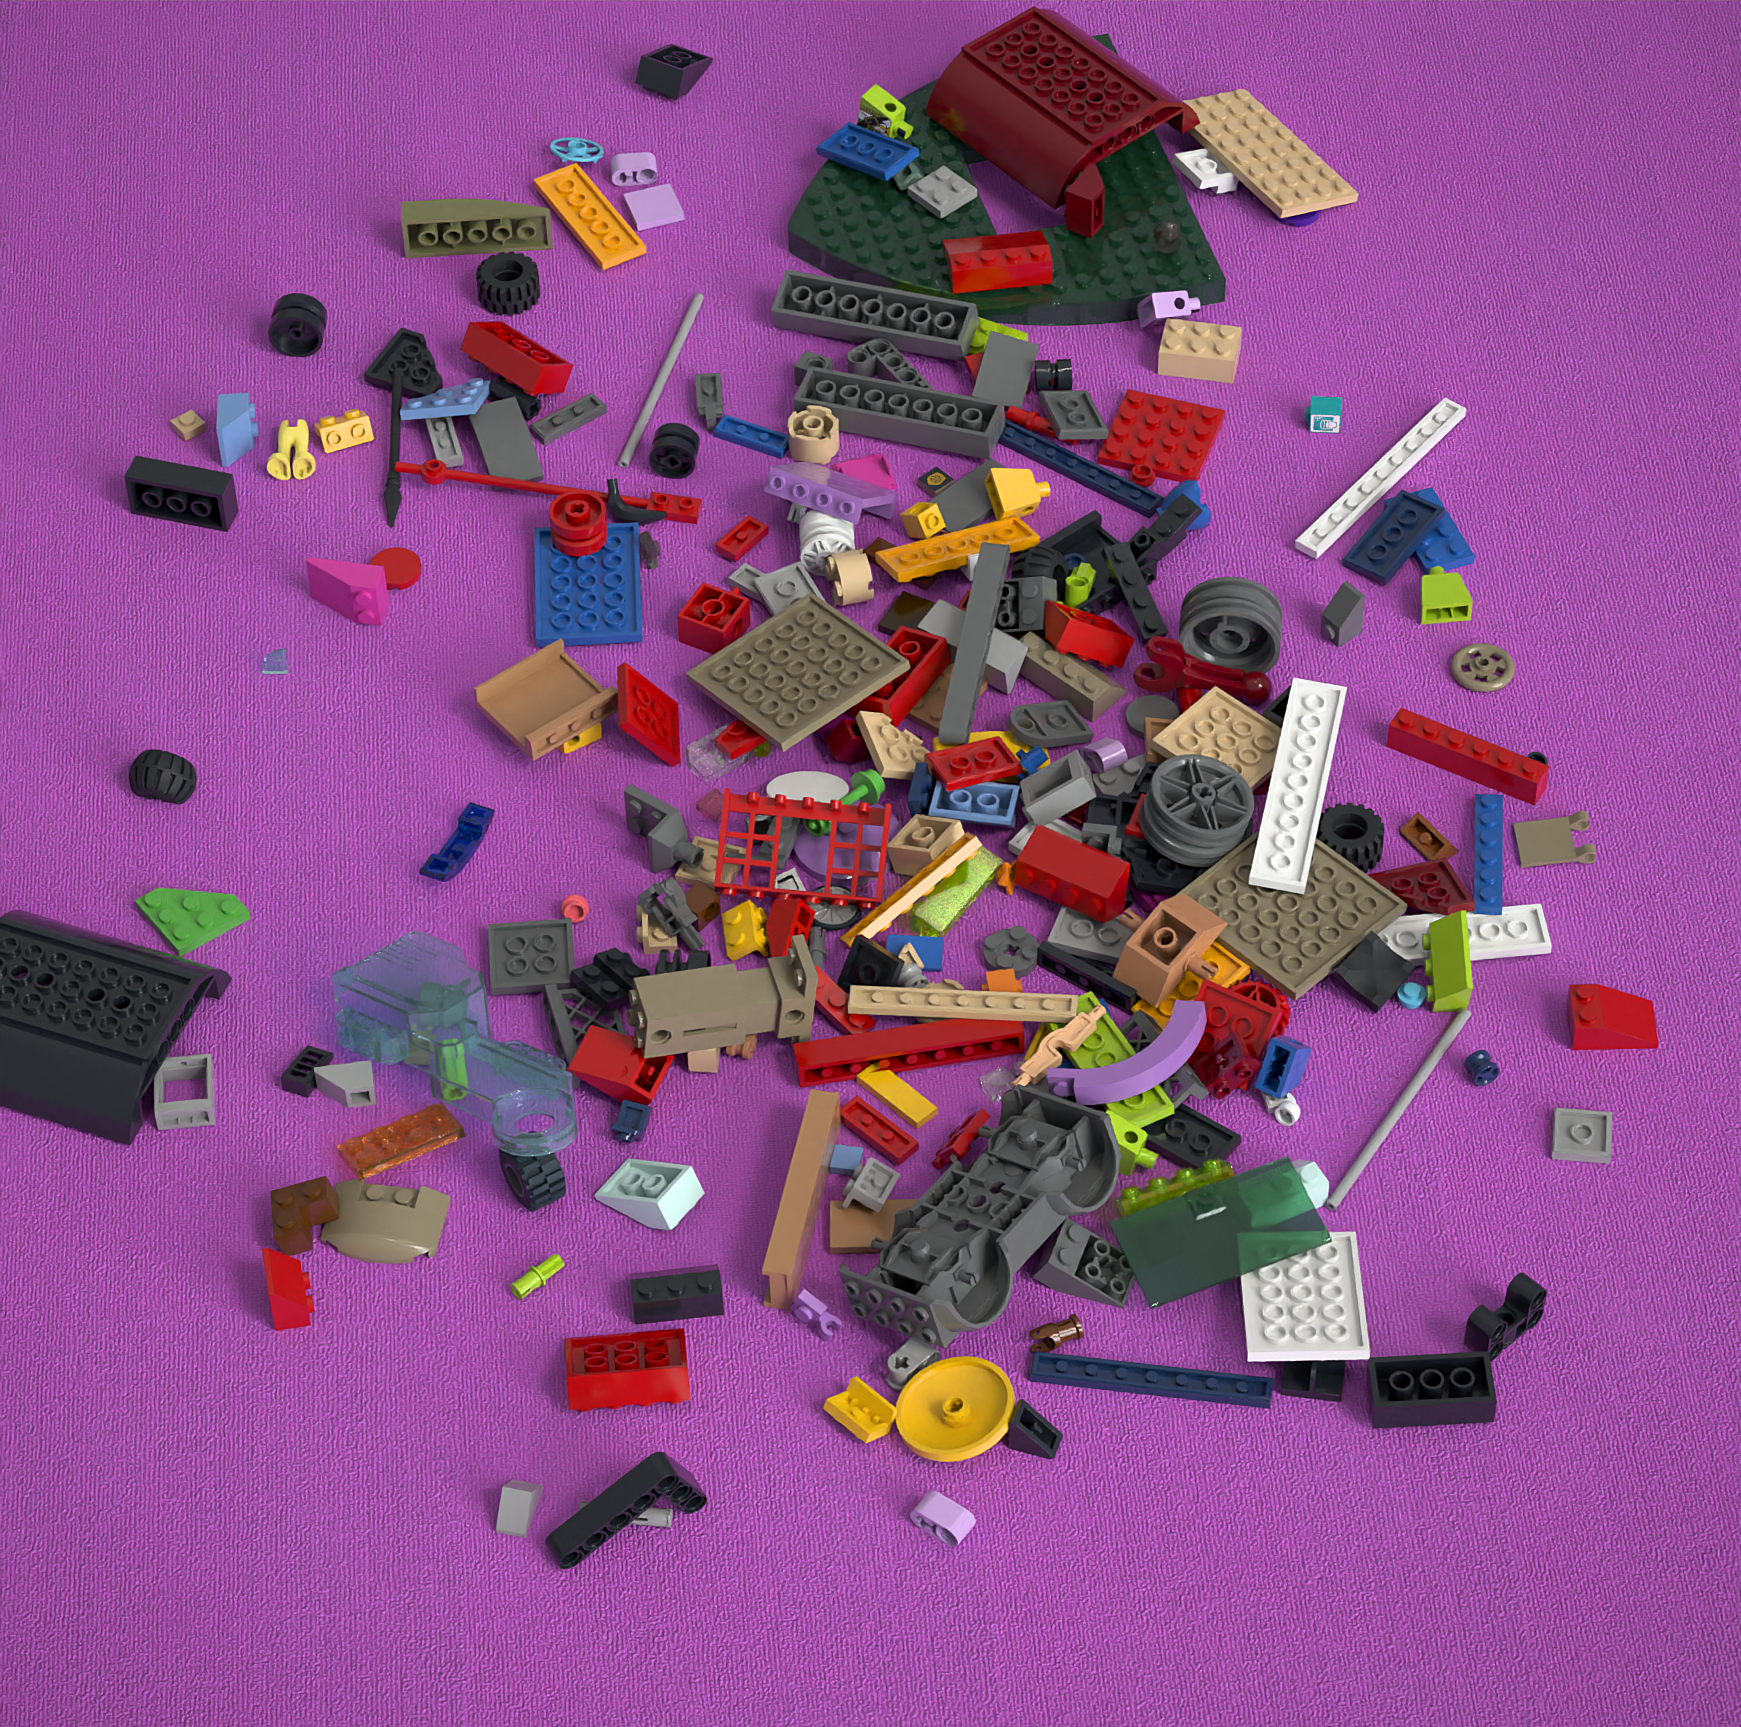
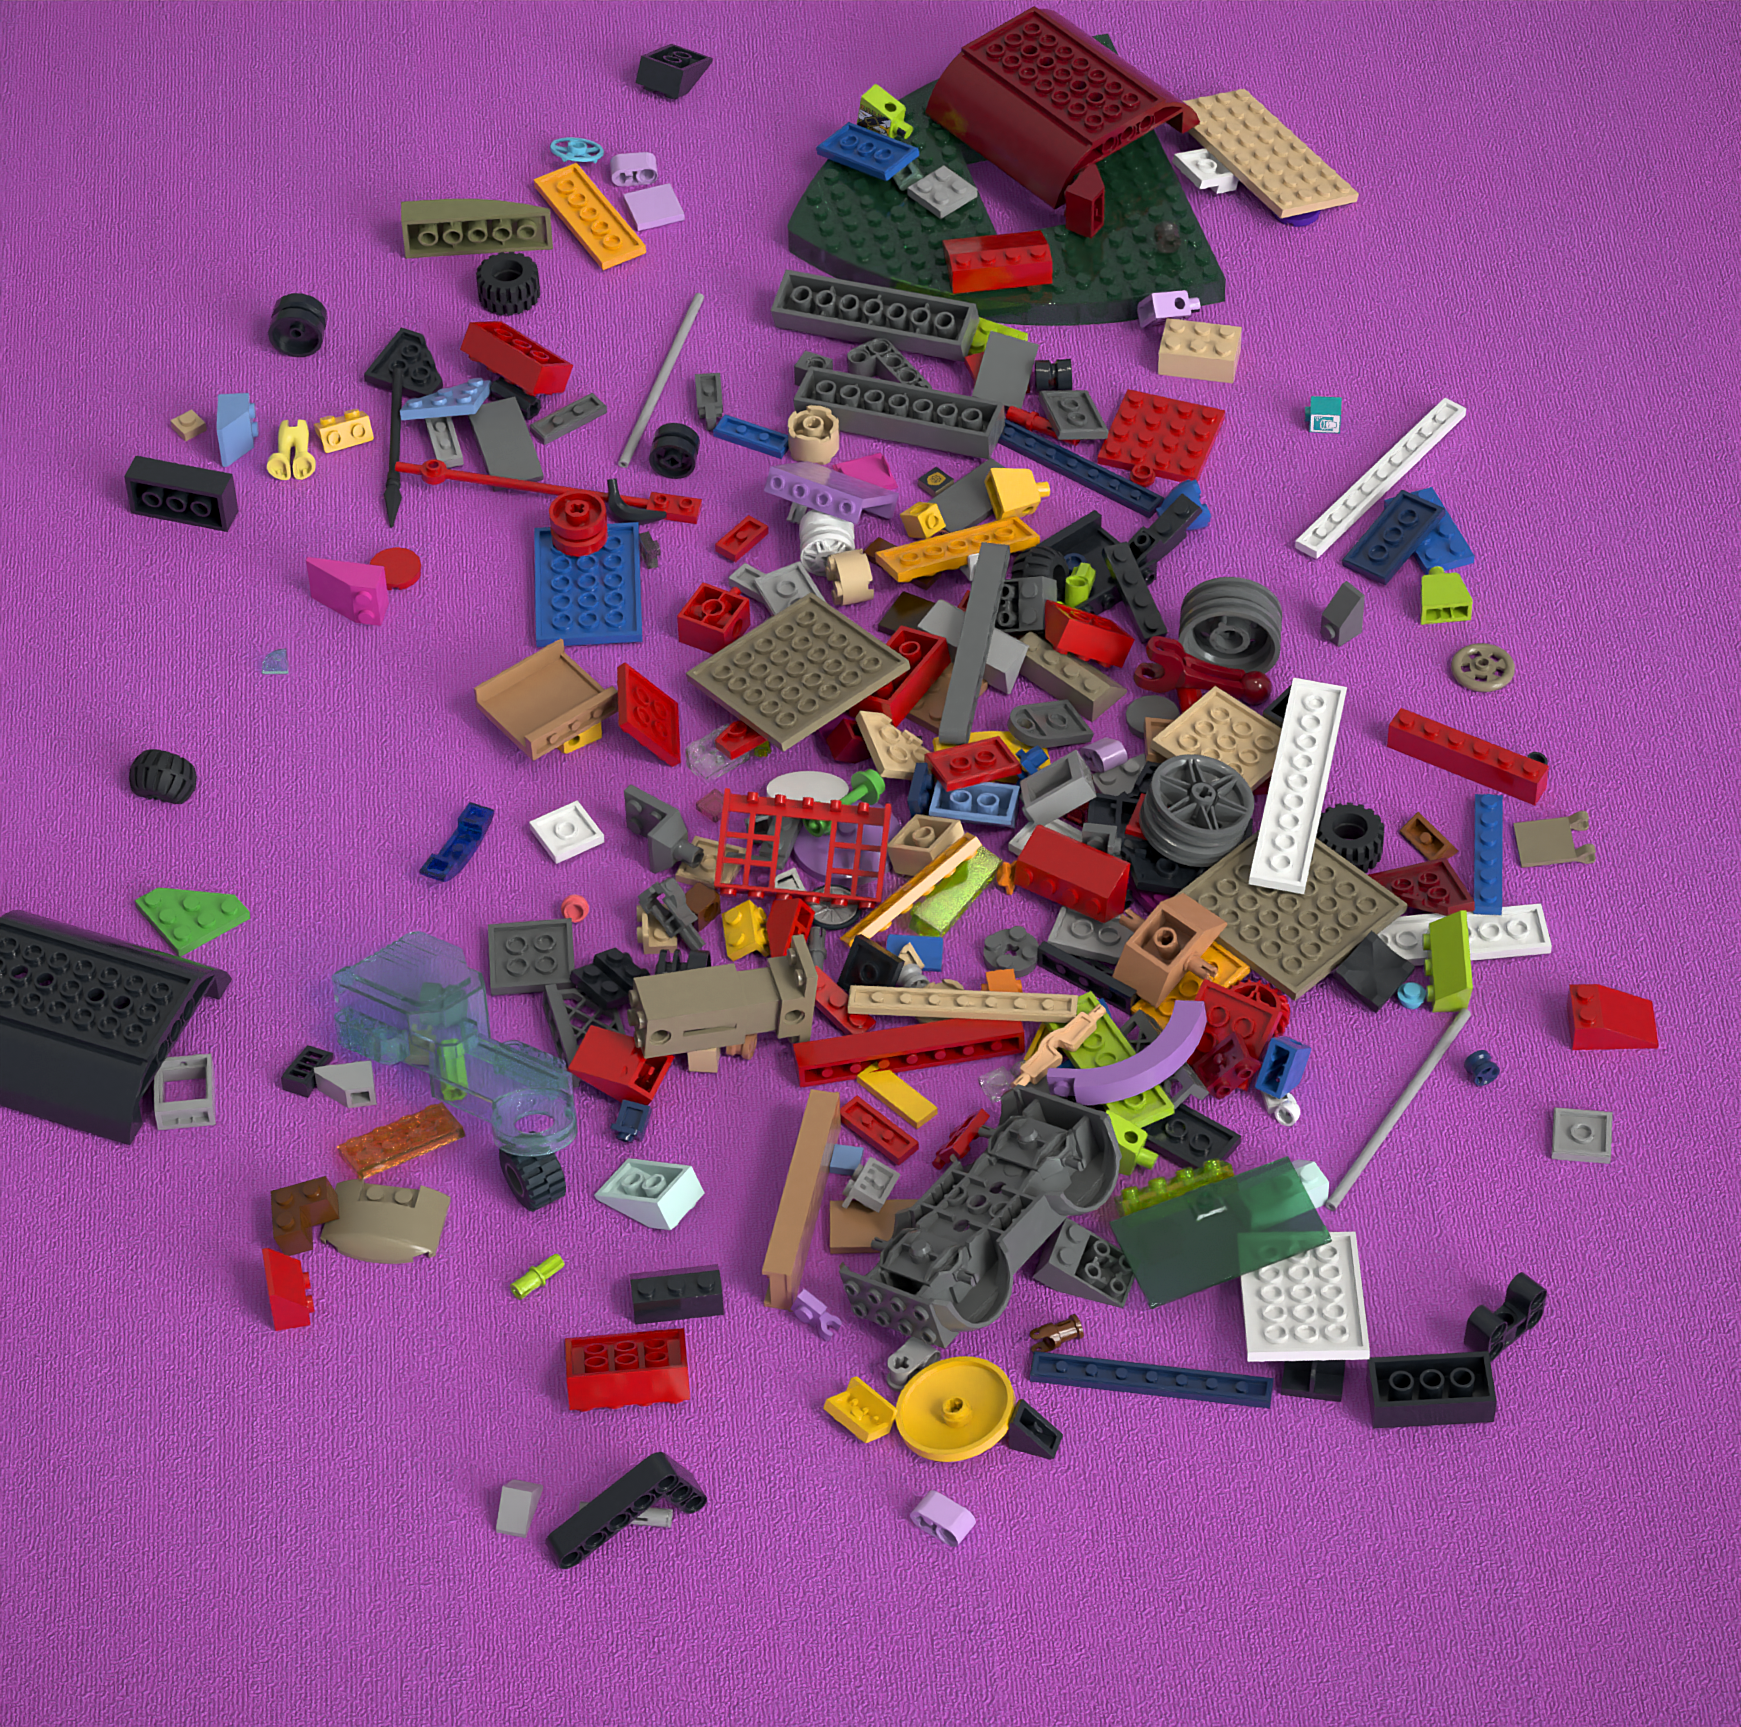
none -> white plate [529,800,604,864]

